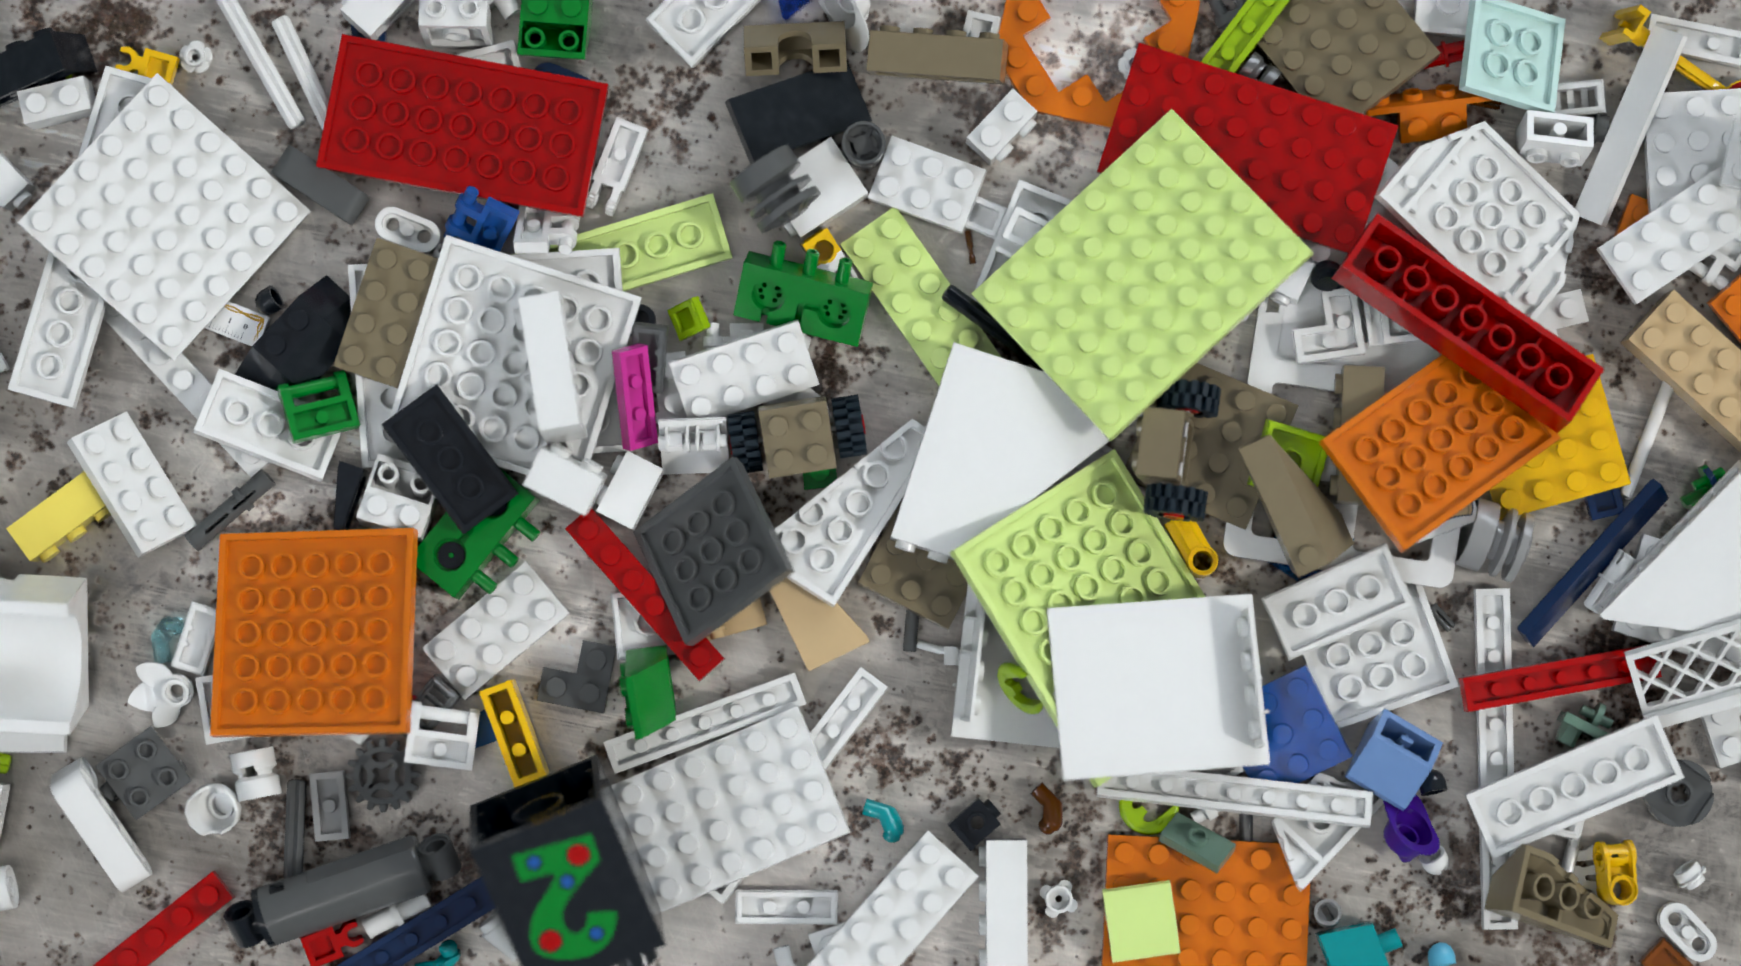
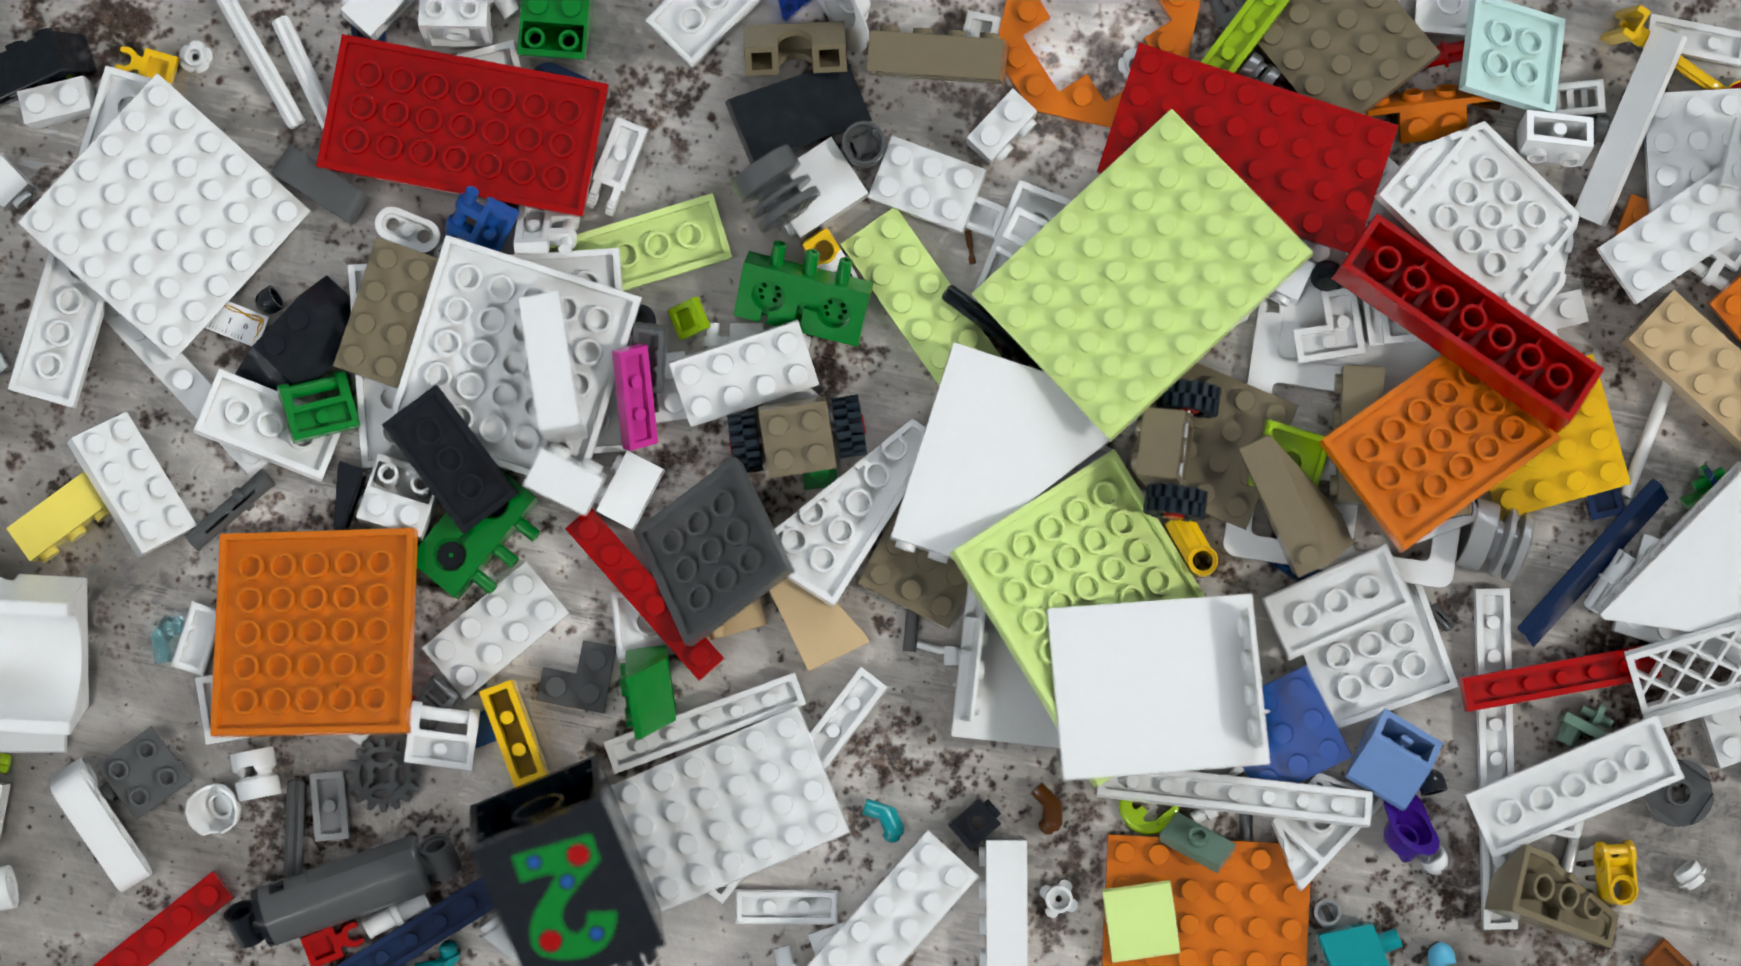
white plate [127,662,194,728] -> none
white hinge [658,417,729,475] -> none
lime head [997,662,1044,714] -> none
white plate [1657,902,1717,962] -> none

